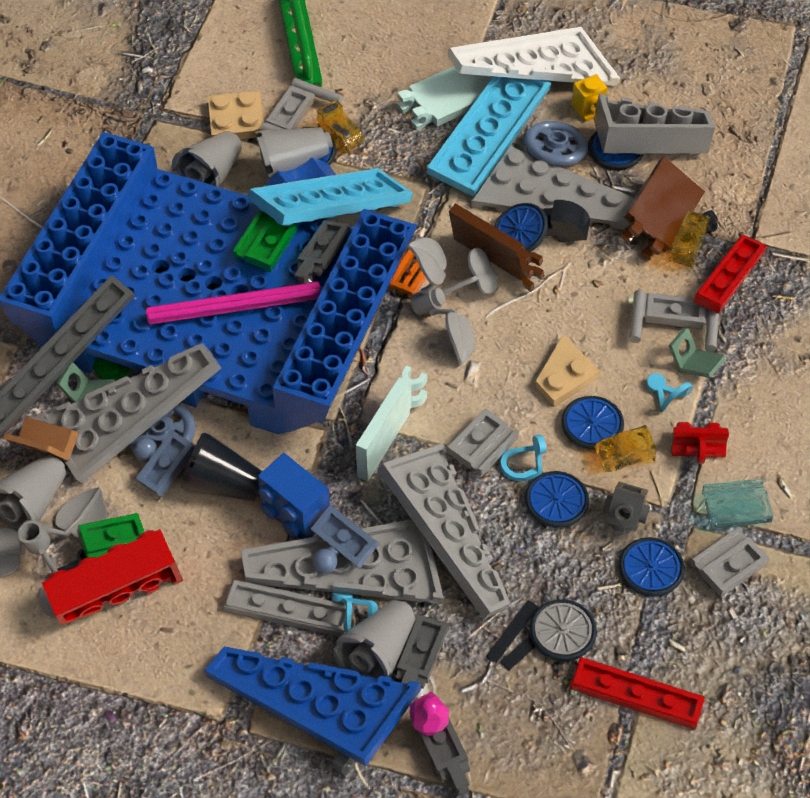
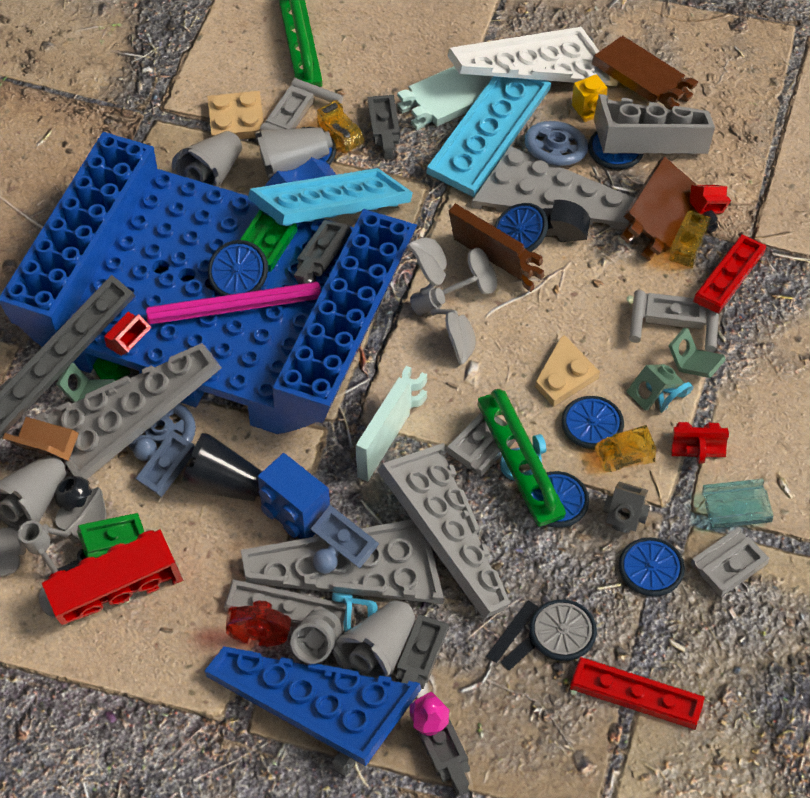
orange tile [388,249,426,298] -> none
none -> black plate [55,476,92,511]
none -> red piece [104,312,152,356]
none -> blue wheel [208,240,268,296]
none -> clear red plate [226,600,291,647]
none -> light grey wheel [290,609,343,664]
none -> dark grey hinge [367,95,400,159]
none -> green piece [477,389,566,527]
none -> reddish brown tile [591,35,698,110]
none -> sand green bracket [627,364,685,410]
none -> red piece [690,185,731,214]

